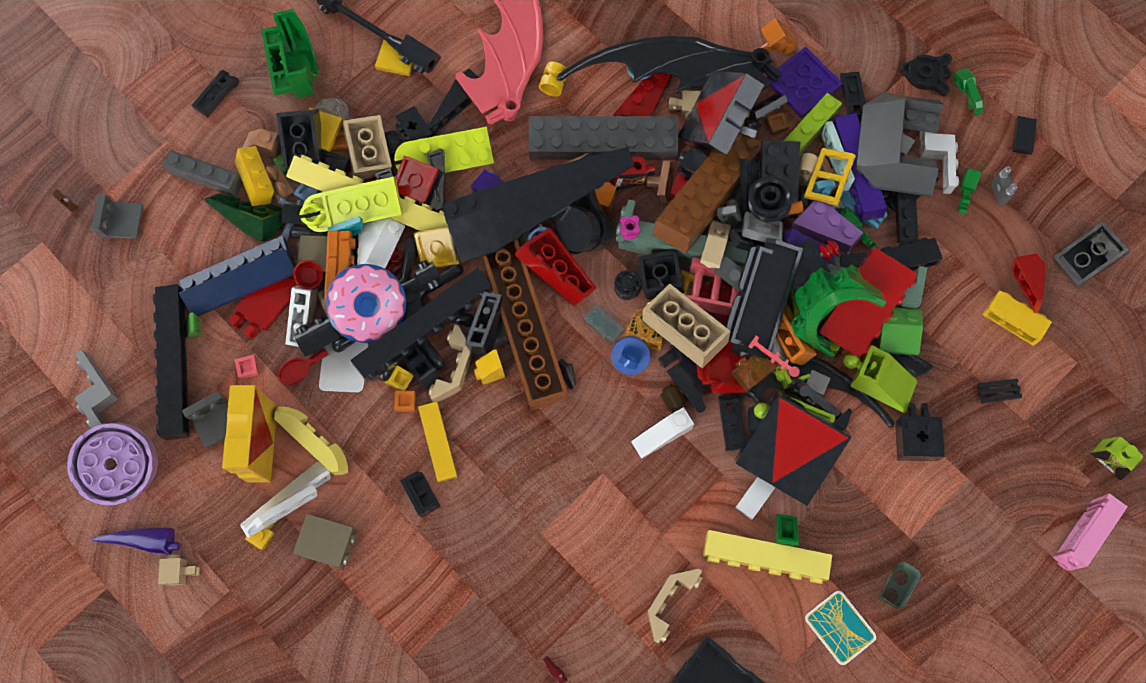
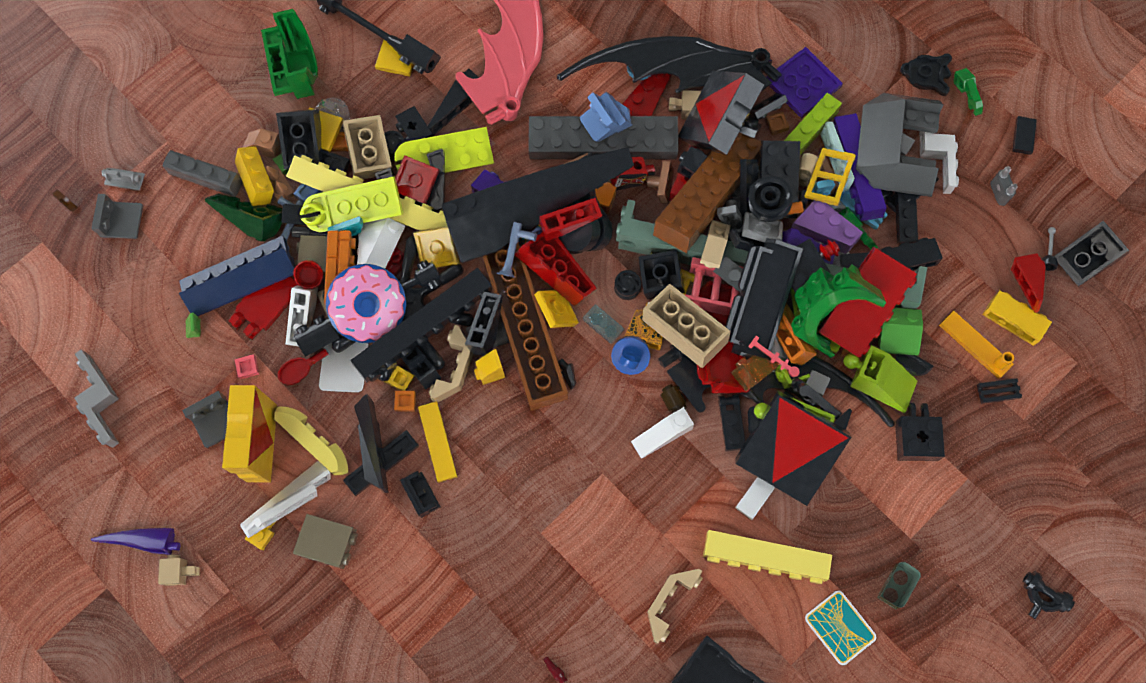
lavender brick [67,423,158,505] -> none
black brick [153,284,190,440] -> none
black plate [191,70,239,118] -> none
yellow wheel [539,62,567,97] -> none
dark pink brick [620,216,640,240] -> none
orange brick [759,18,799,55] -> none
green slope [773,514,799,547] -> none
black plate [840,72,866,121] -> none
green piece [957,167,982,215] -> none
bright pink door [1053,493,1128,571] -> none
lime torso [1090,437,1143,480] -> none
none -> light grey hinge [102,168,145,191]
none -> black tile [343,430,419,496]
none -> black wedge [354,394,389,493]
none -> sand blue piece [496,222,537,278]
none -> yellow tile [534,290,579,328]
none -> red slope [539,198,602,241]
none -> medium blue piece [580,92,632,142]
none -> light orange piece [939,311,1014,379]
none -> black piece [1022,571,1075,619]
none -> hinge [1042,227,1058,271]

